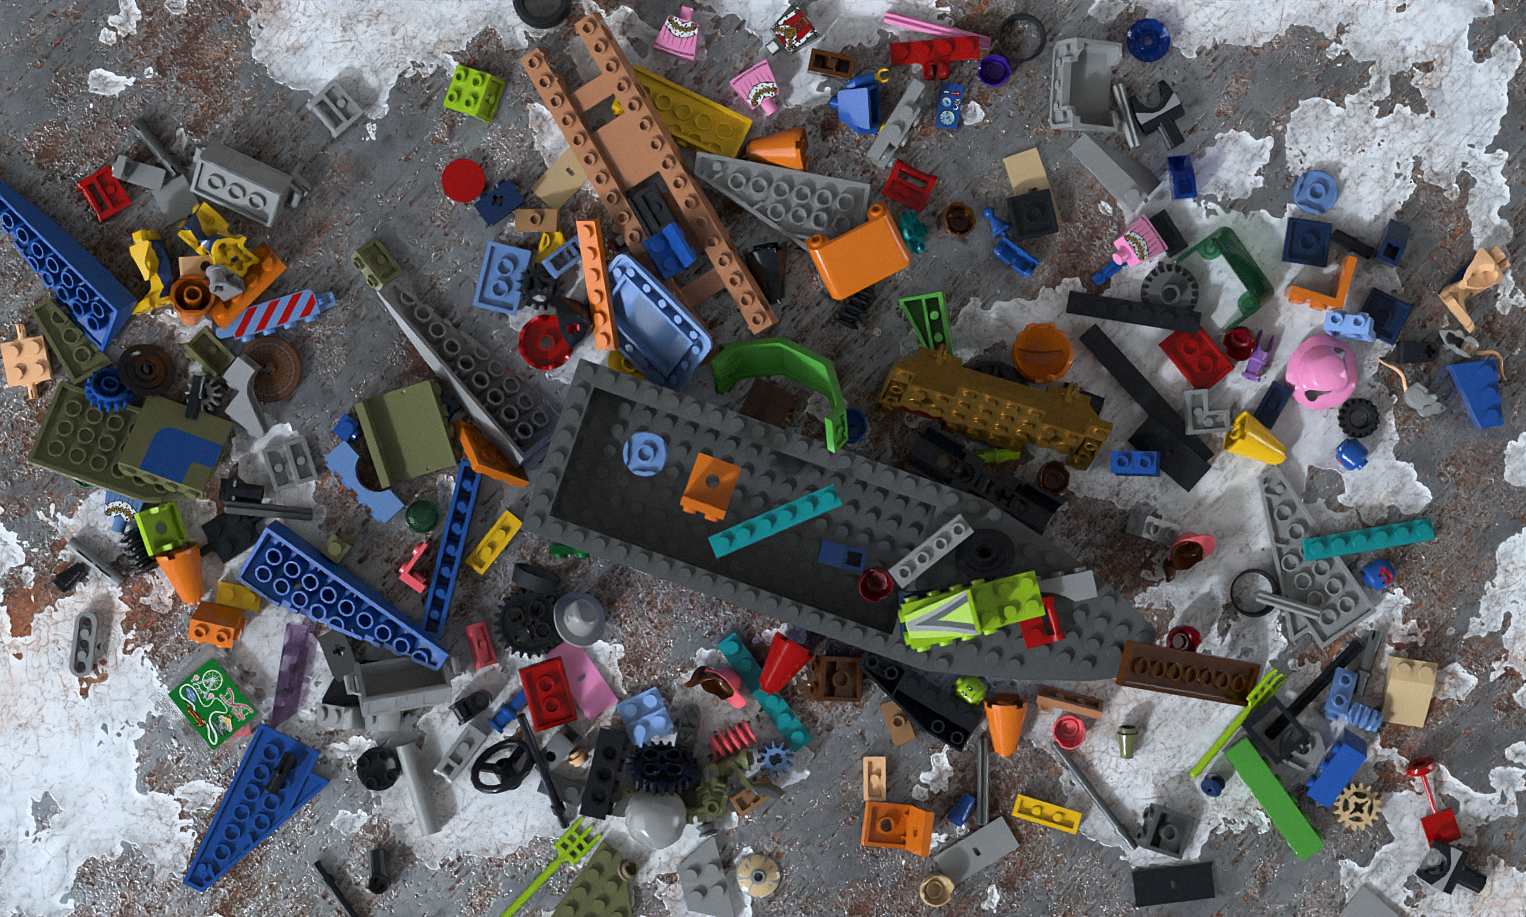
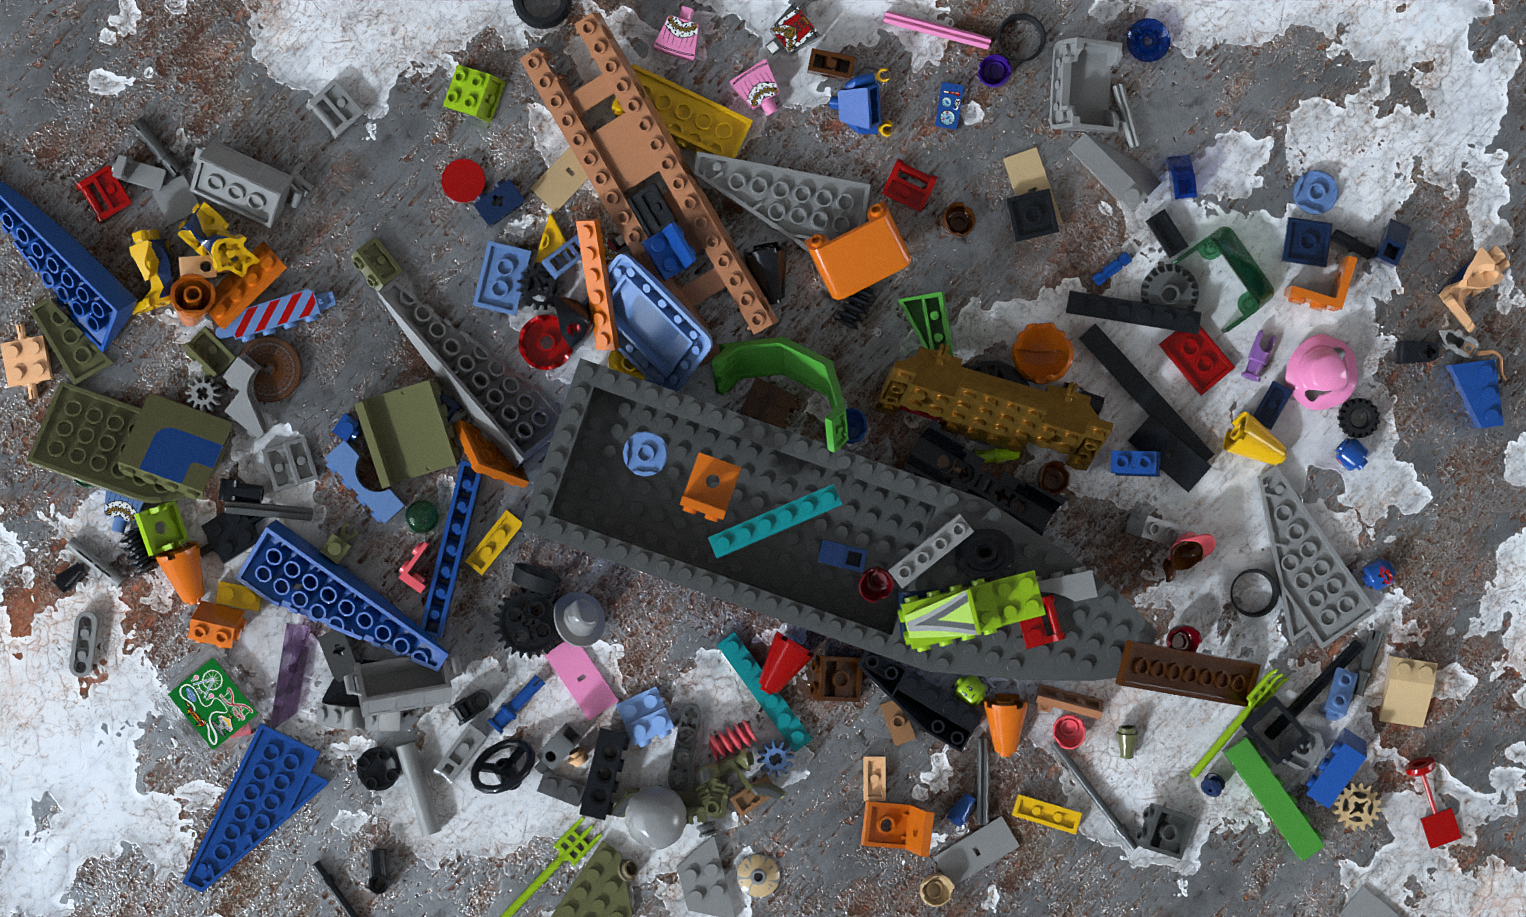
blue gear [85,367,134,413] -> none
black gear [117,344,175,398] -> none
black axle [185,375,207,420] -> none
light grey piece [206,264,245,301] -> none
black axle [265,751,296,795] -> none
coral plate [464,620,498,669] -> none
medium nougat plate [515,209,560,232] -> none
black bar [517,713,570,829] -> none
red tile [518,656,578,732] -> none
green plate [549,545,590,559] -> none
black gear [625,740,699,797] -> none
hair [684,666,747,708] -> none
orange cone [746,126,809,171] -> none
light grey bracket [866,78,932,170] -> none
red plate [890,36,980,81] -> none
teal dish [899,209,928,254] -> none
blue piece [983,207,1012,238] -> none
blue hinge [992,236,1040,278] -> none
bright pink torso [1113,214,1168,267] -> none
black connector [1129,80,1186,151] -> none
black piece [1132,862,1215,907] -> none
light grey plate [1183,388,1231,435] -> none
dark red hair [1222,326,1257,361] -> none
light grey axle [1256,590,1320,619] -> none
teal plate [1301,518,1435,562] -> none
light blue plate [1324,309,1376,342] -> none
medium blue gear [1344,701,1384,733] -> none
dark blue plate [1360,287,1414,346] -> none
light grey animal [1378,359,1447,417] -> none
black connector [1415,839,1487,895] -> none

